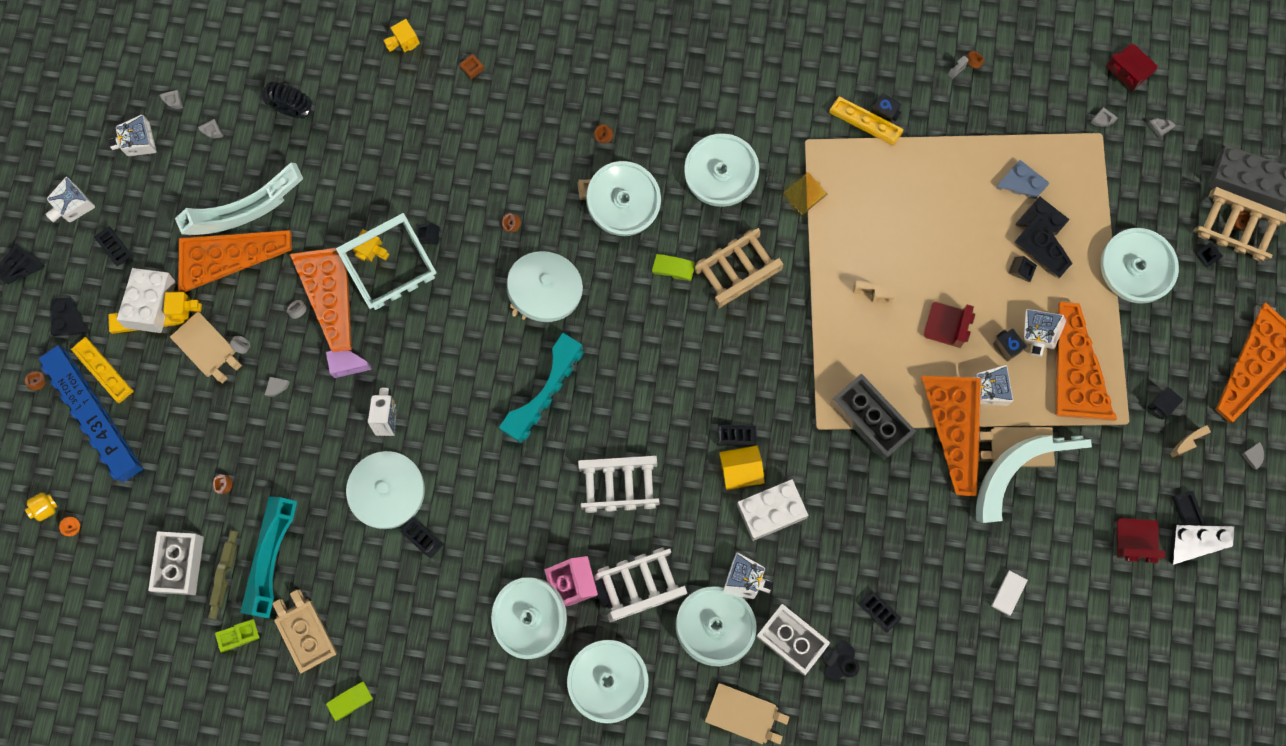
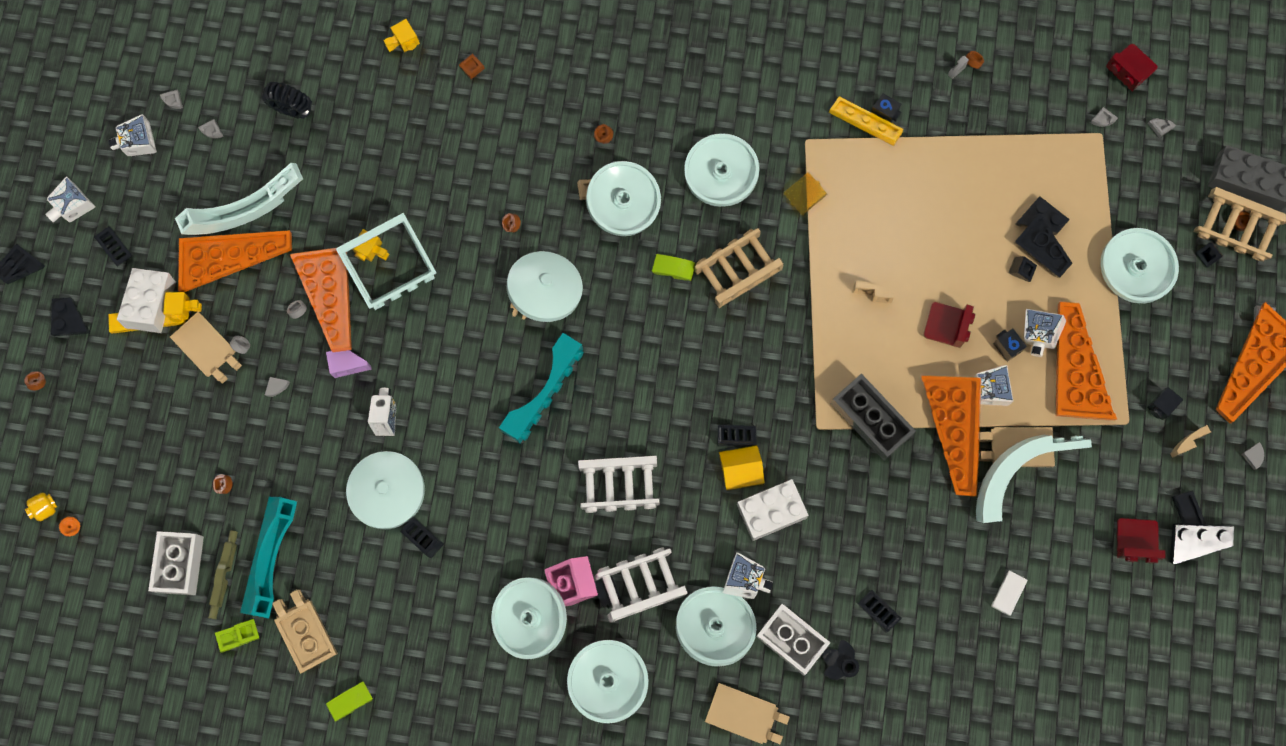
blue brick [39,346,144,482] -> none
yellow tile [71,337,134,404] -> none
black slope [416,223,440,244] -> none
sand blue wing [996,160,1049,199] -> none

